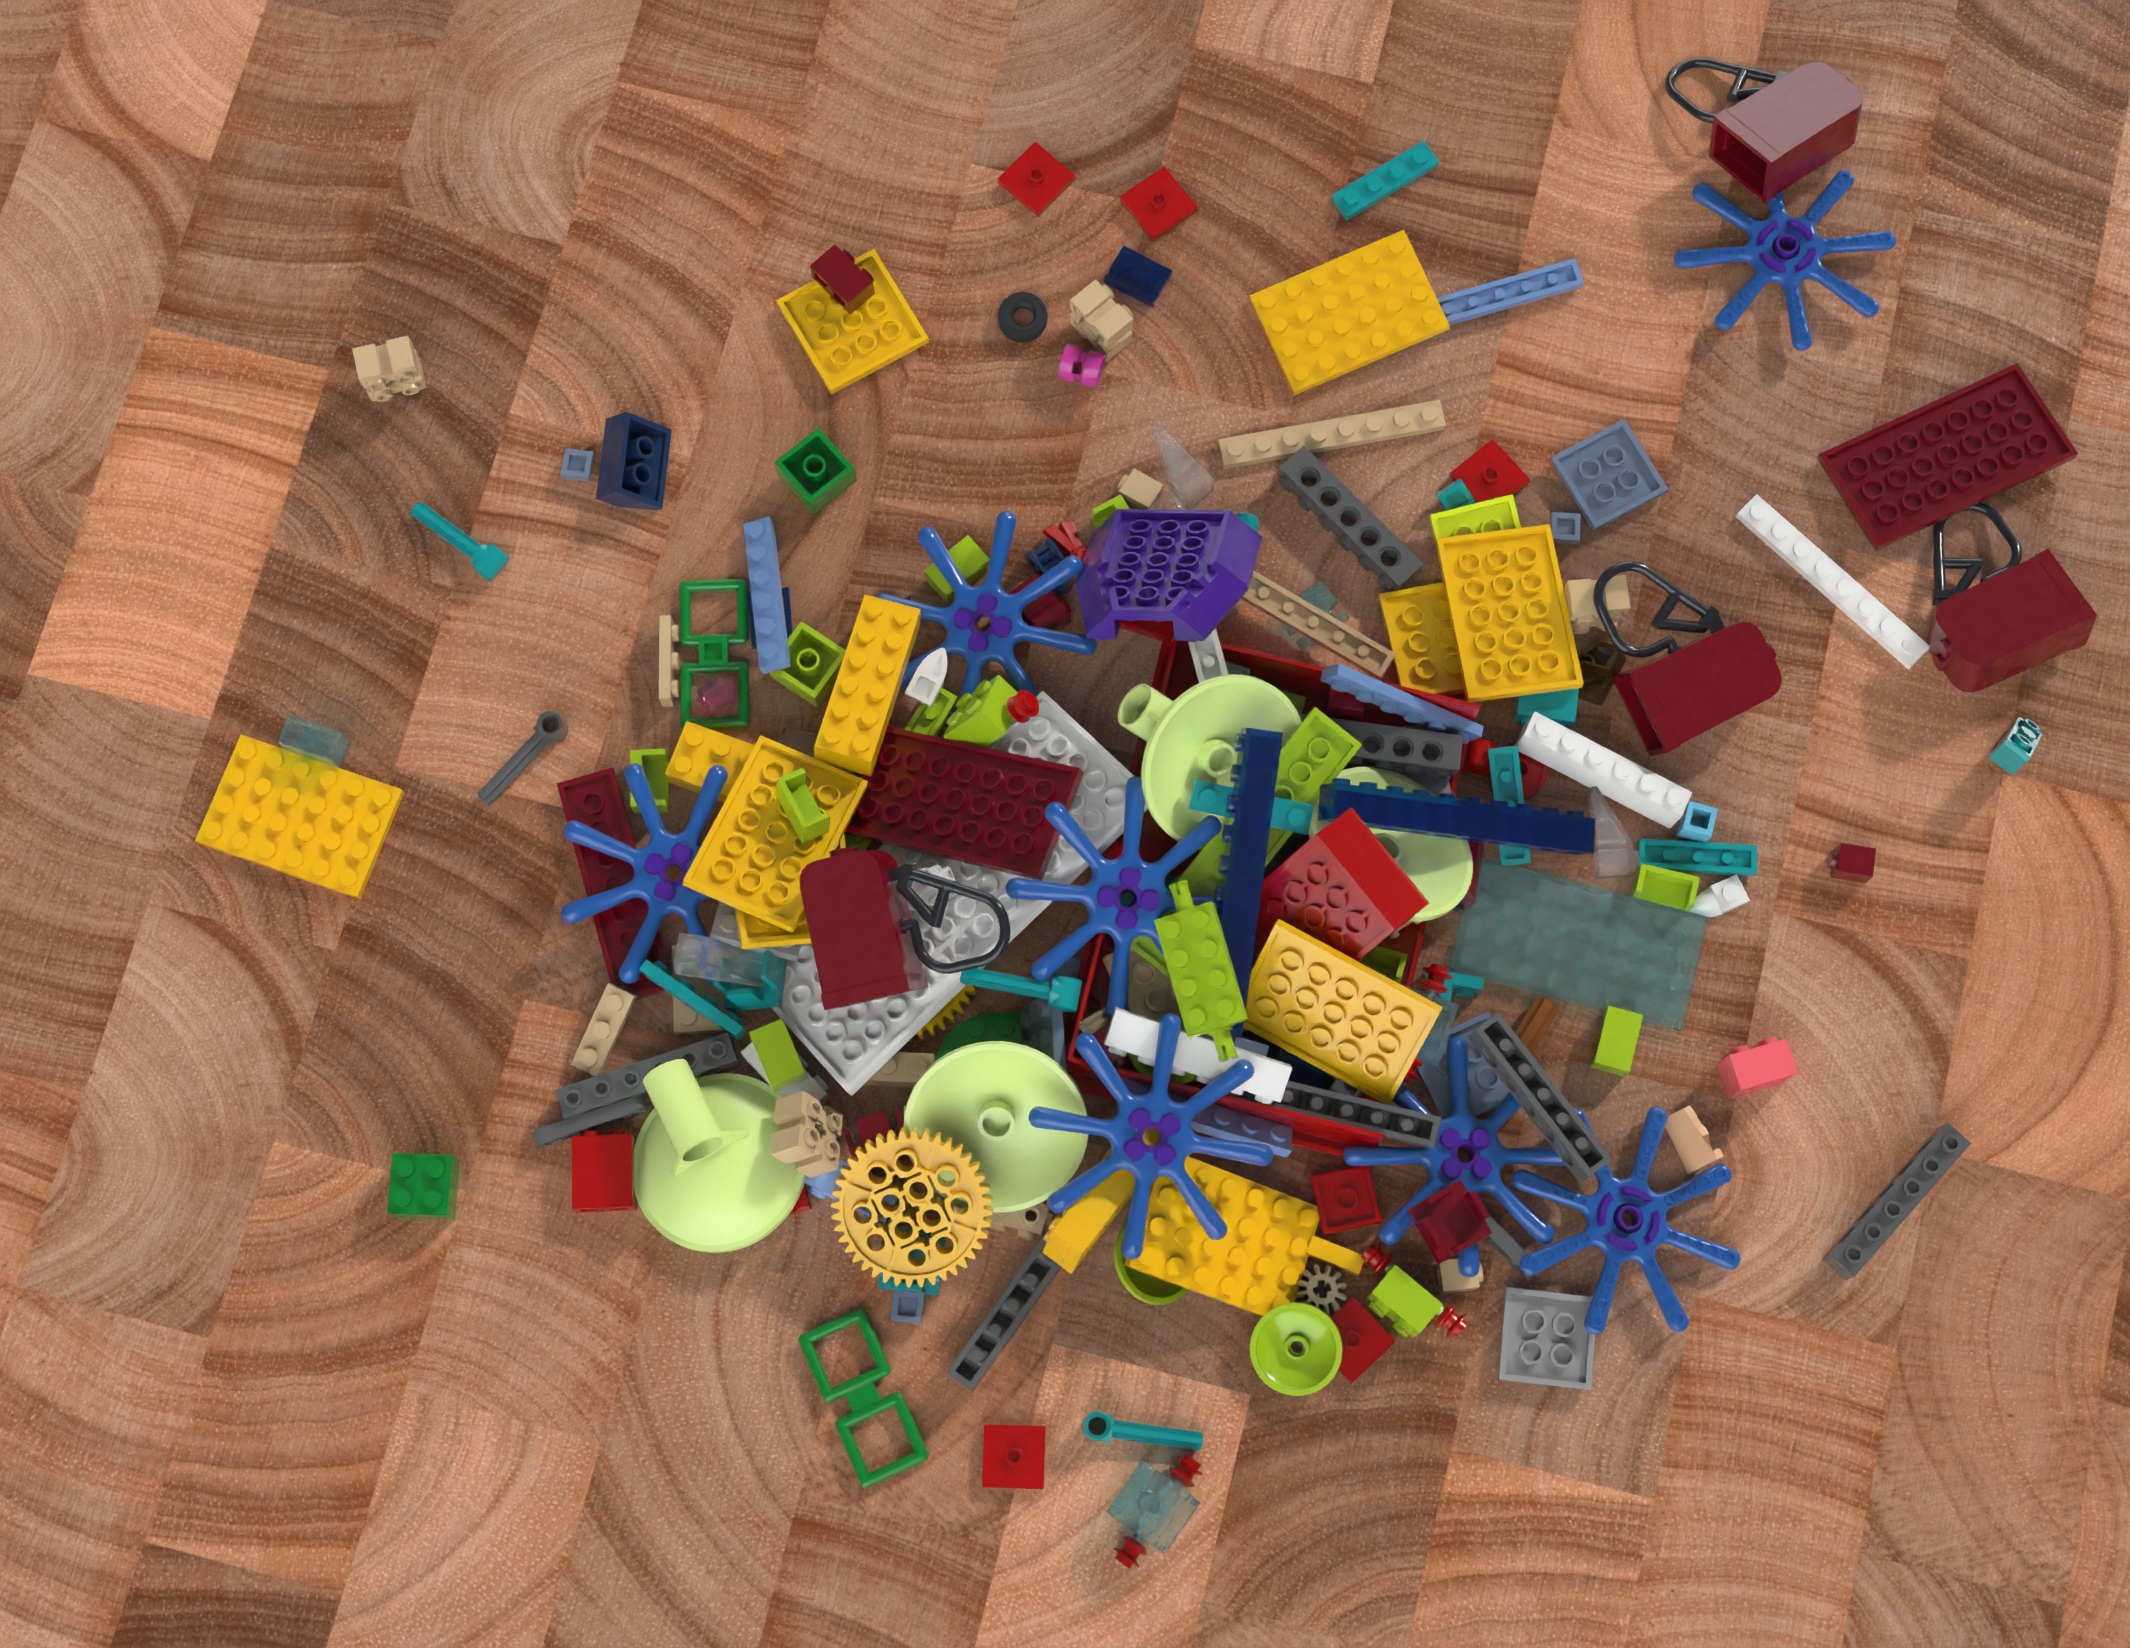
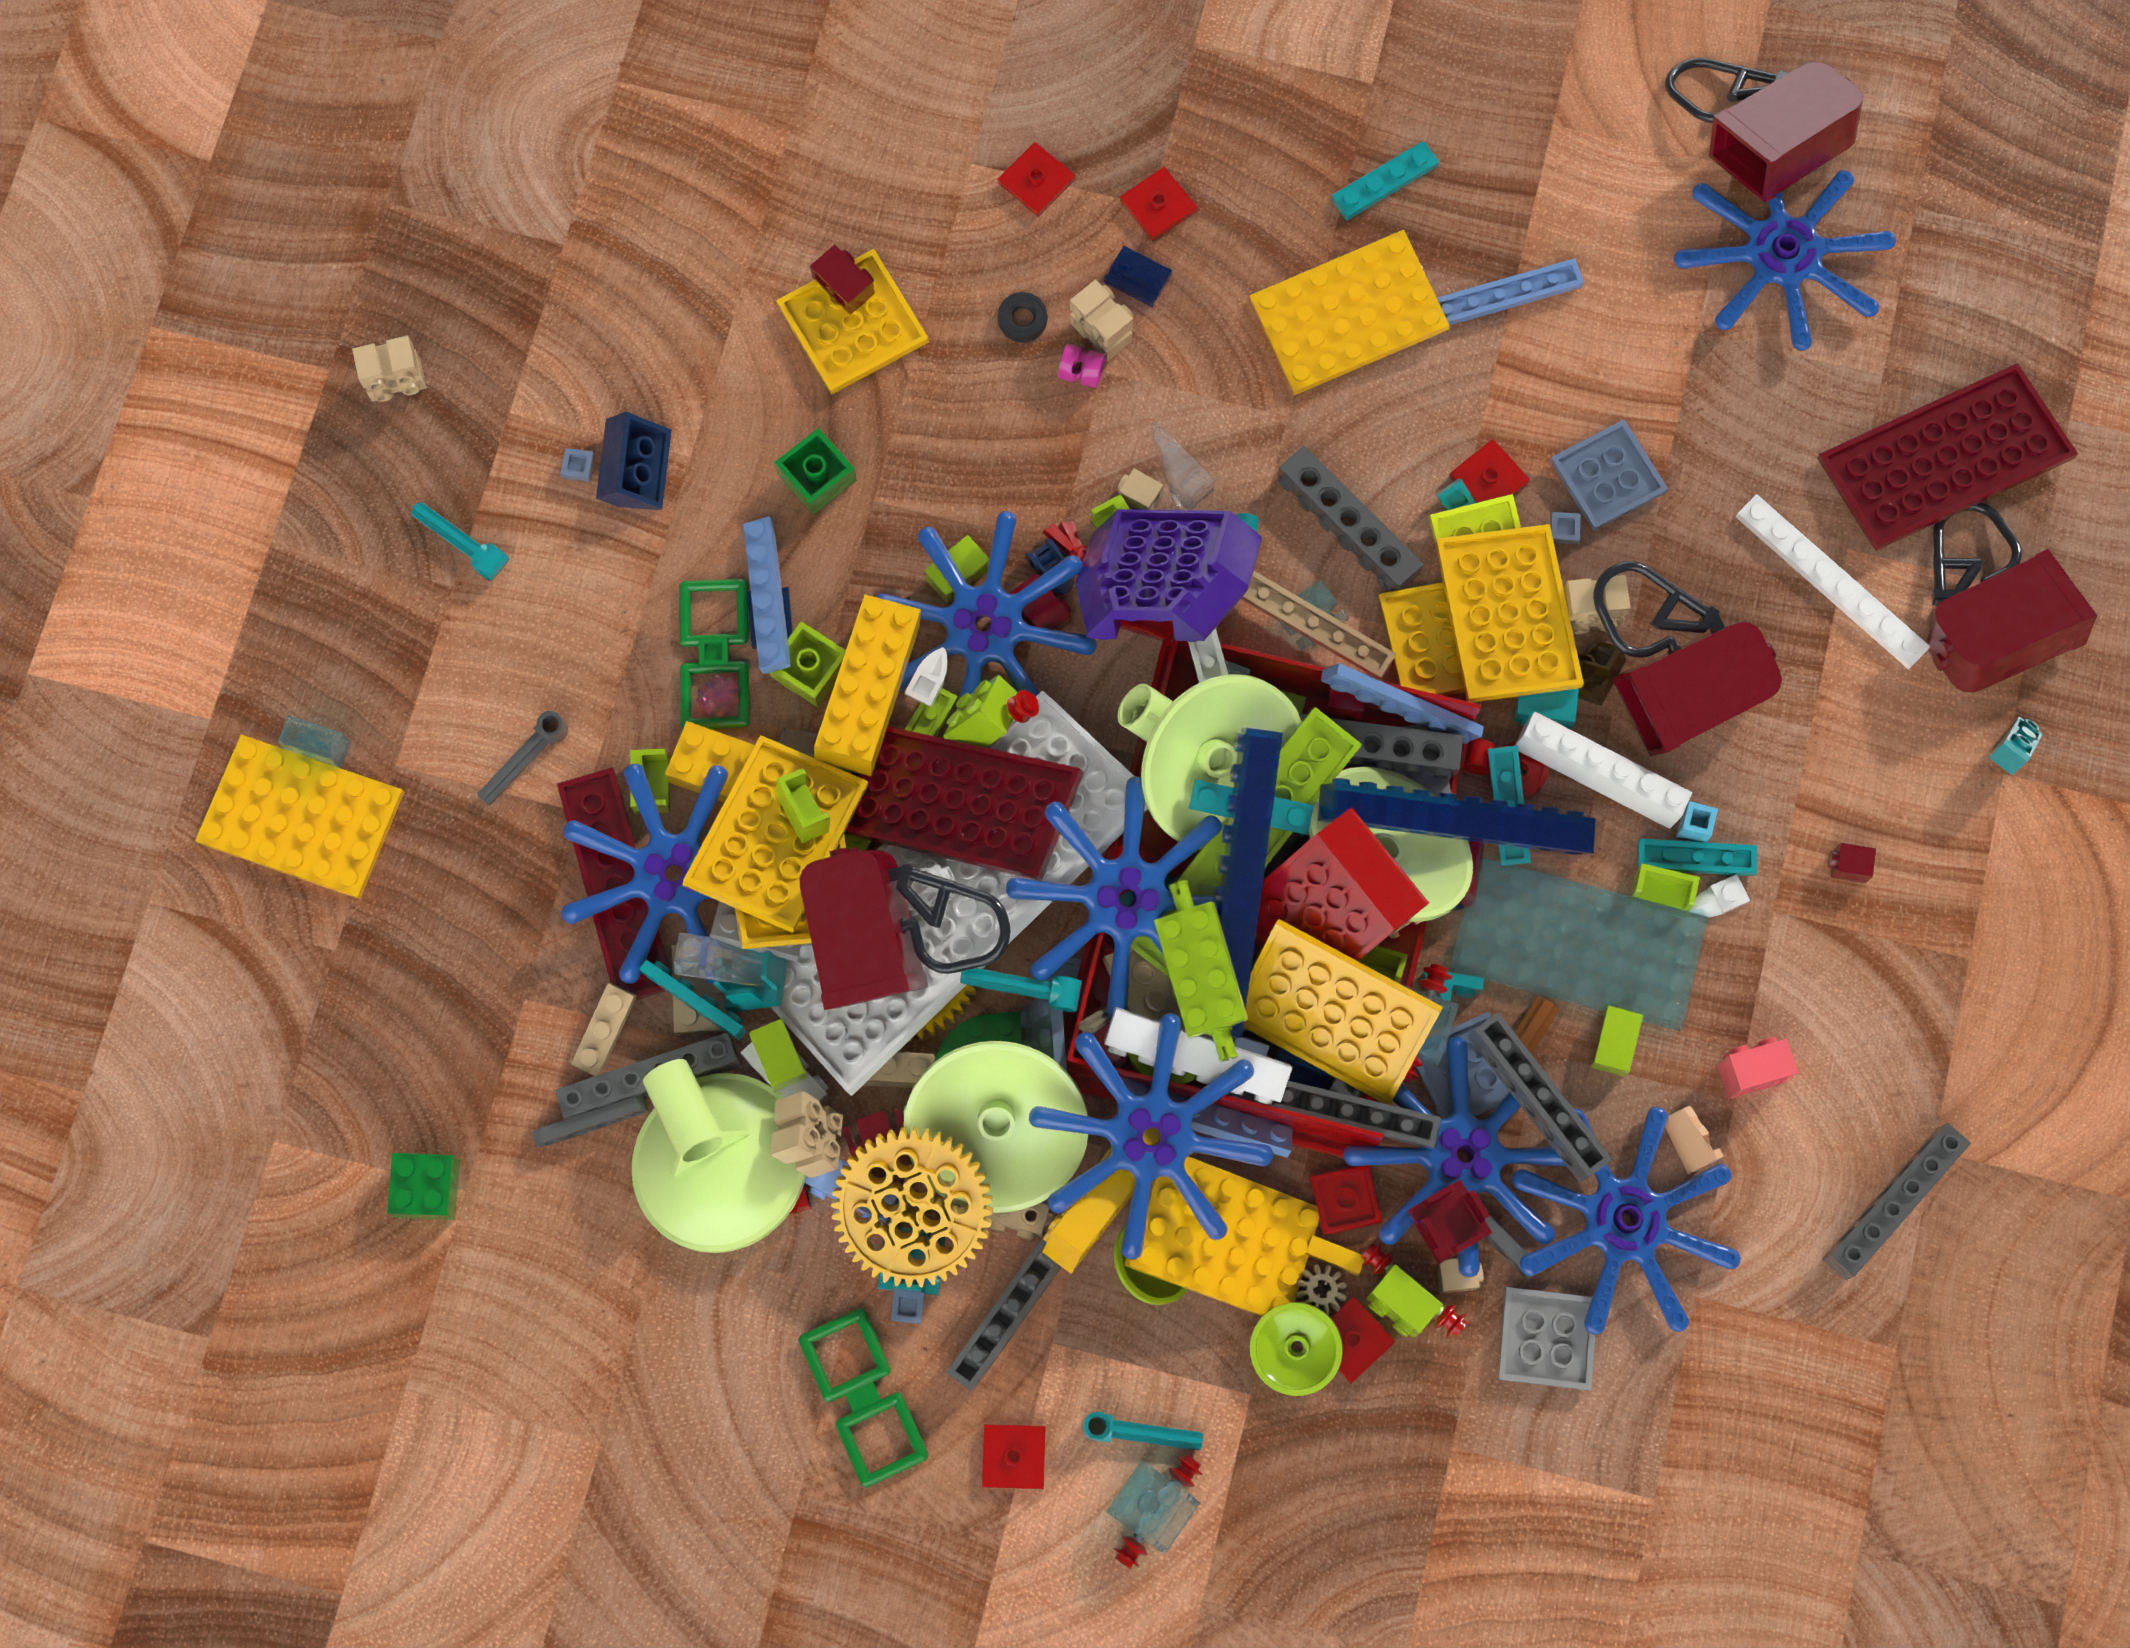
red panel [572,1130,637,1213] -> none
tan plate [659,615,680,707] -> none
tan plate [1218,400,1446,469] -> none
clear slope [1586,786,1639,879] -> none

